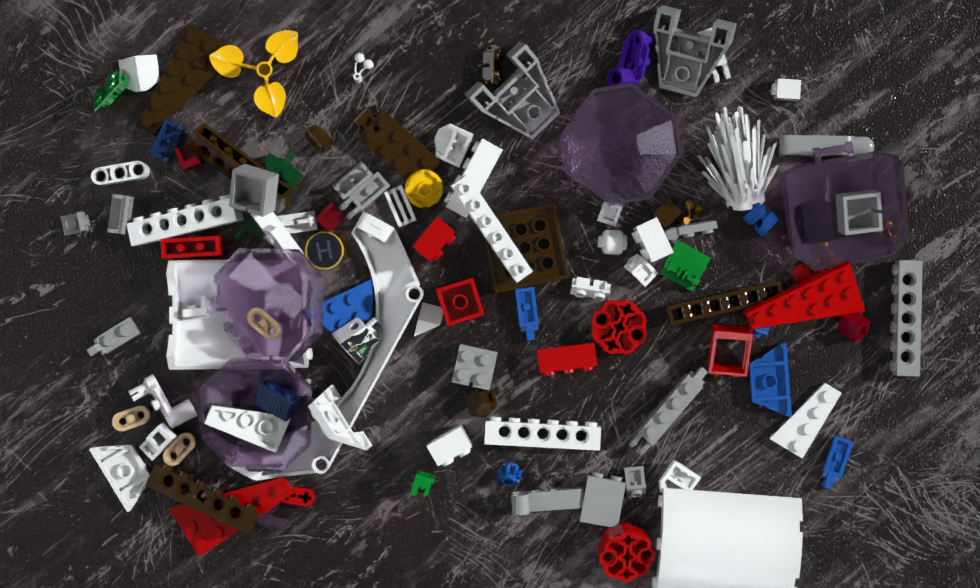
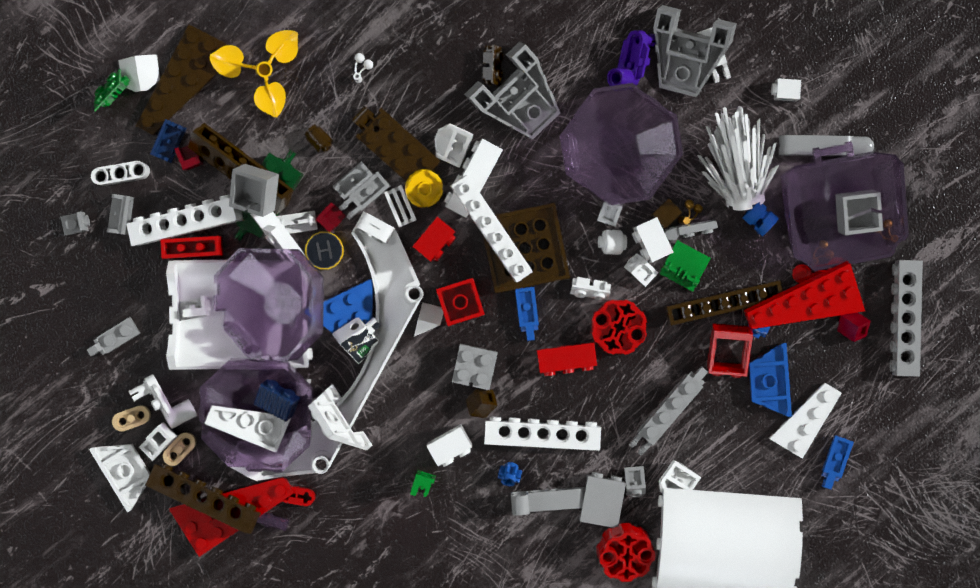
tan plate [247,308,282,340] -> none

